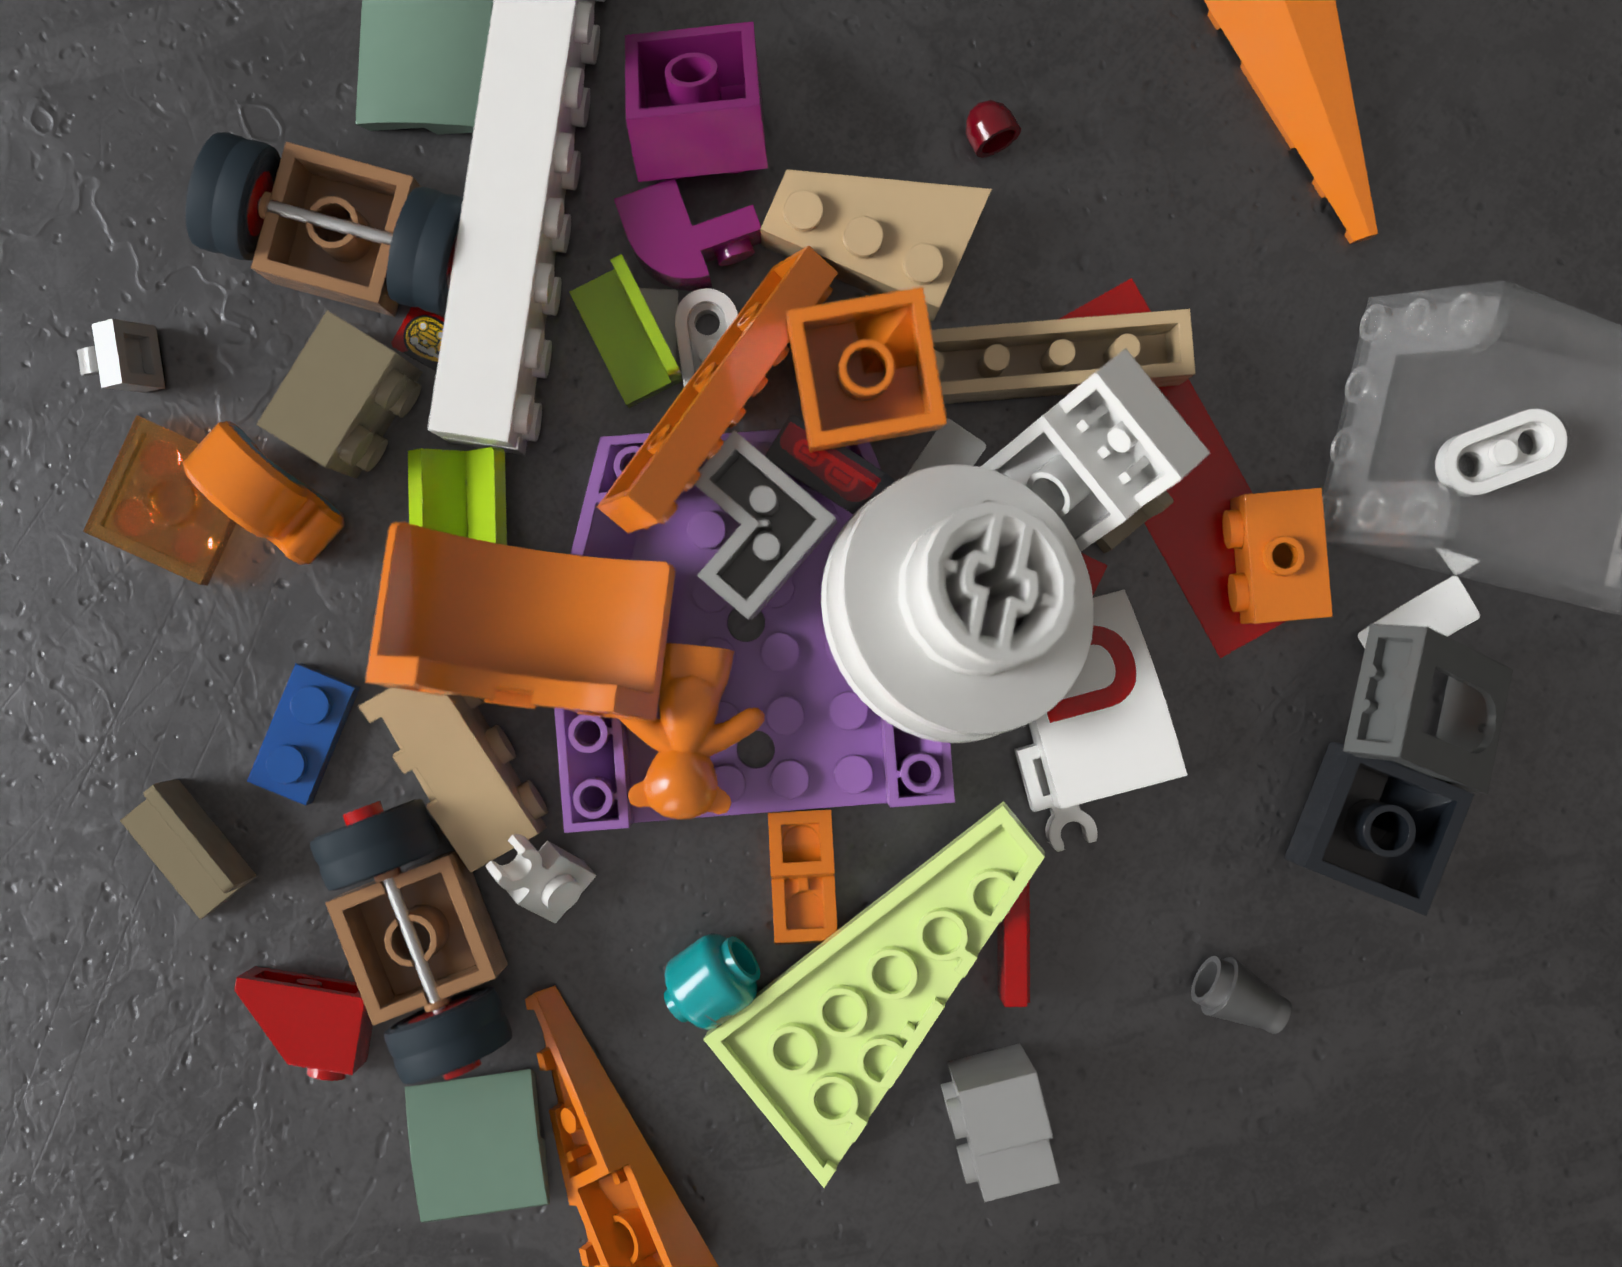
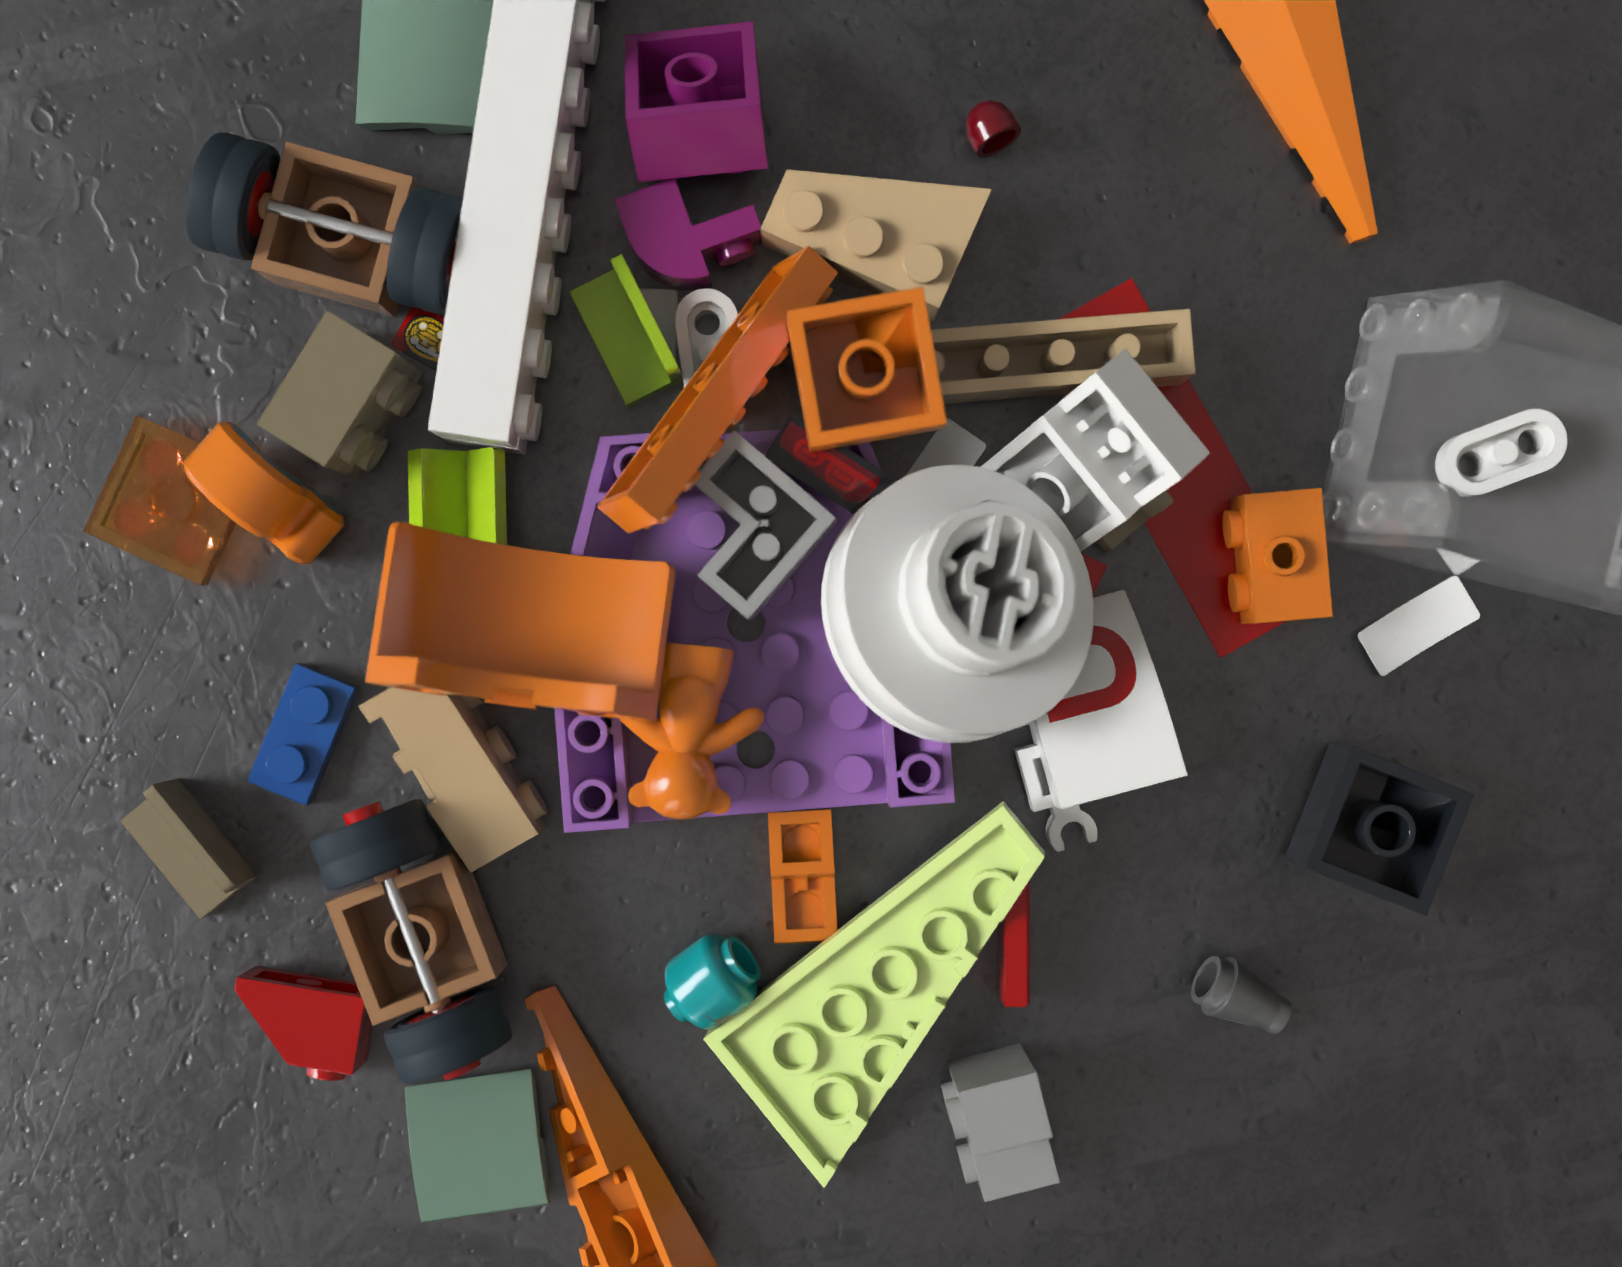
light grey tile [77,319,165,393] -> none
white plate [486,834,597,924] -> none
dark grey panel [1343,624,1513,794] -> none

